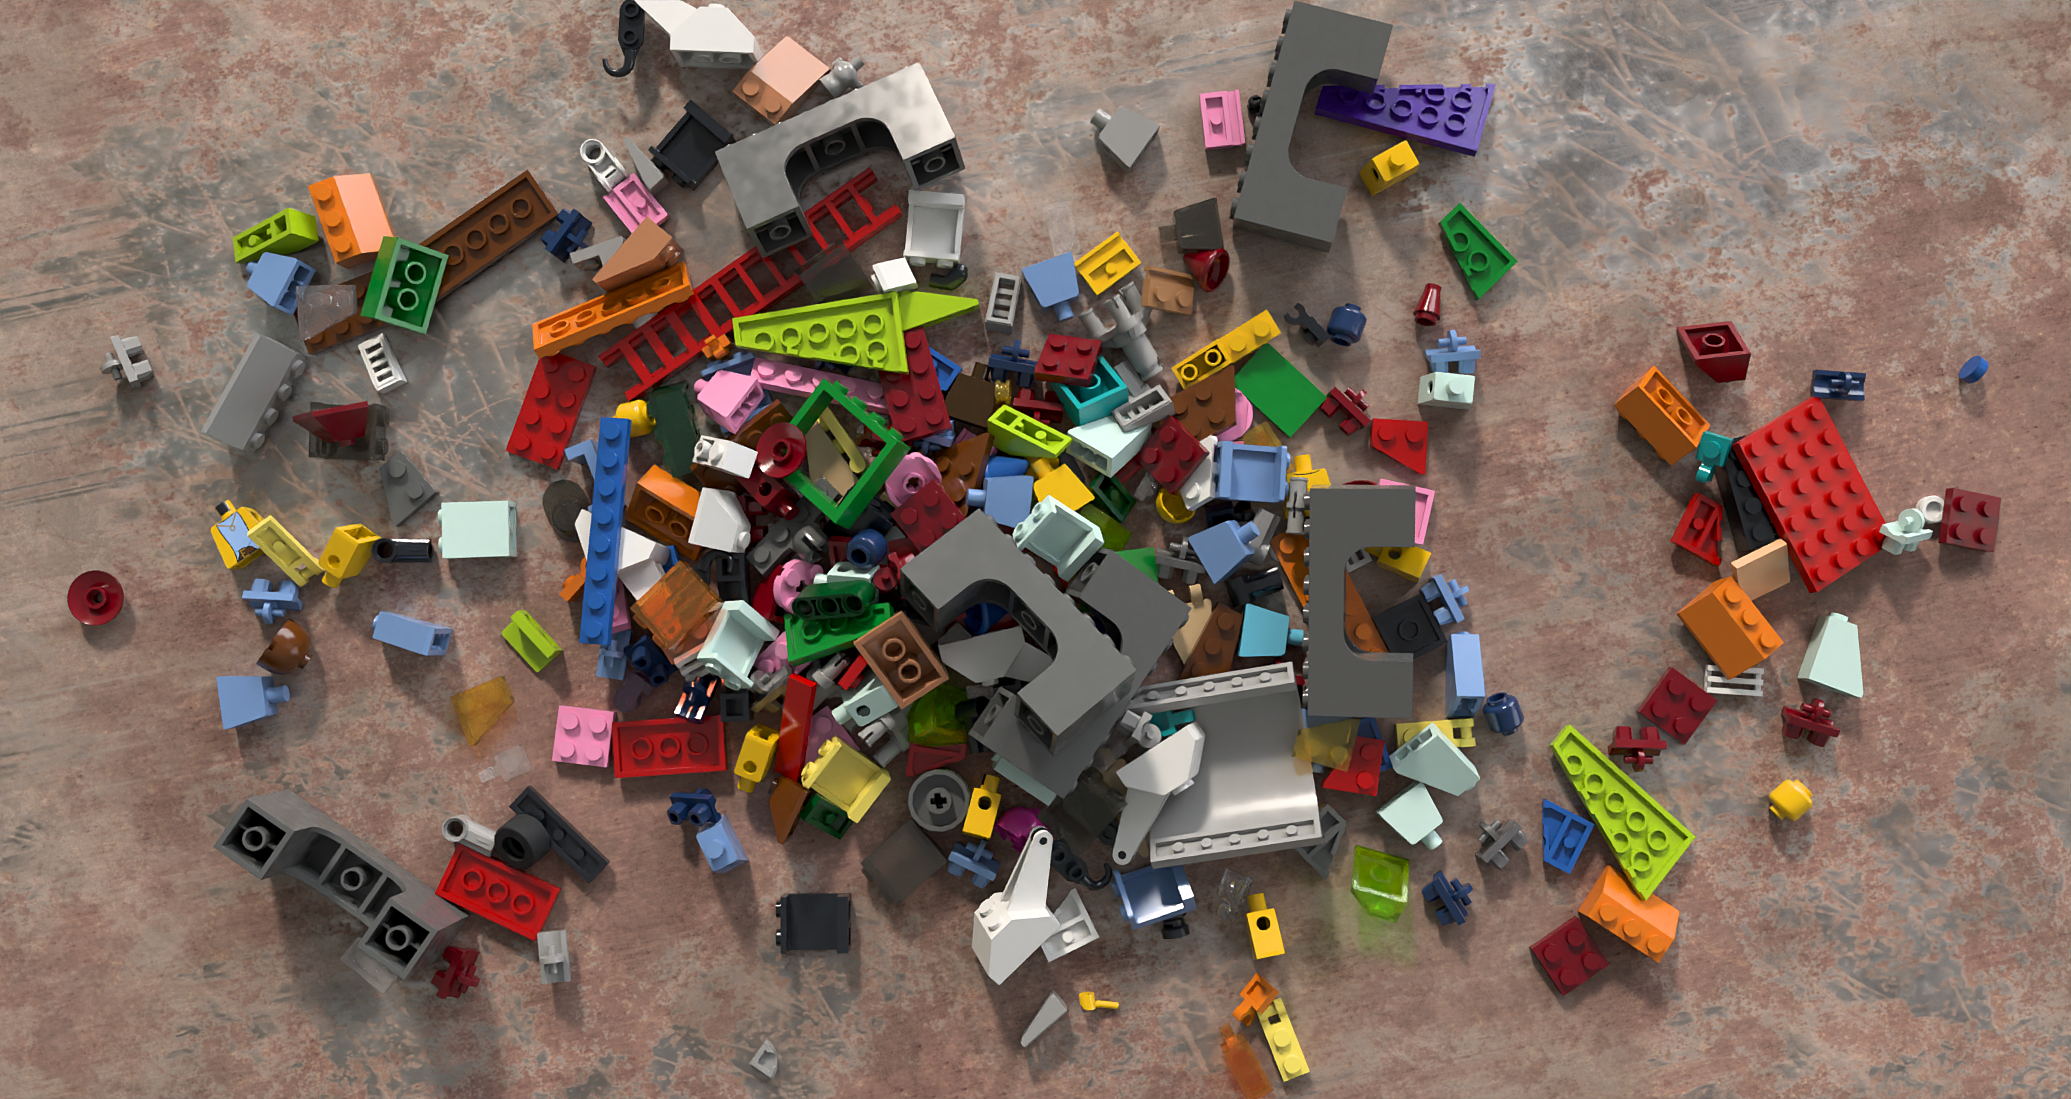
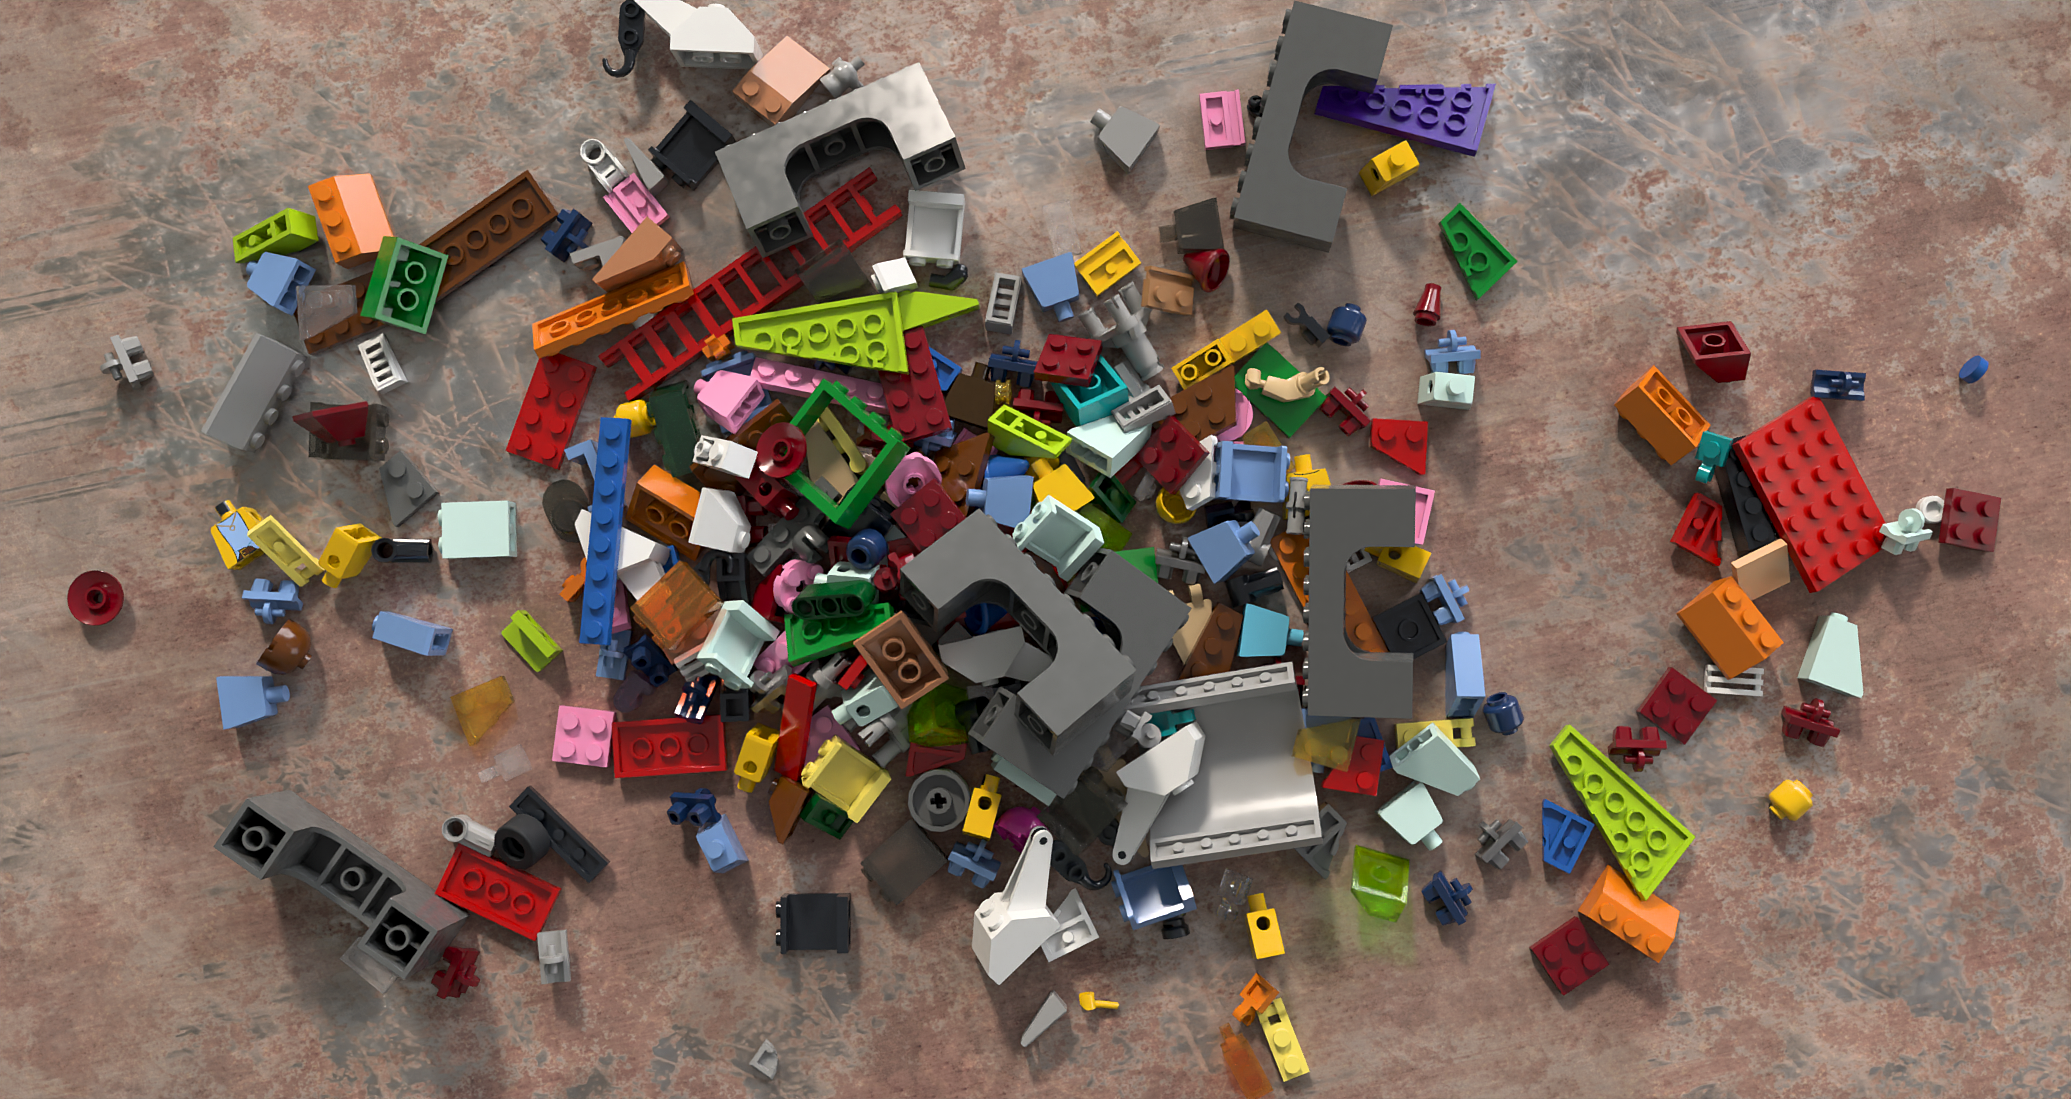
none -> tan arm [1245,367,1330,402]

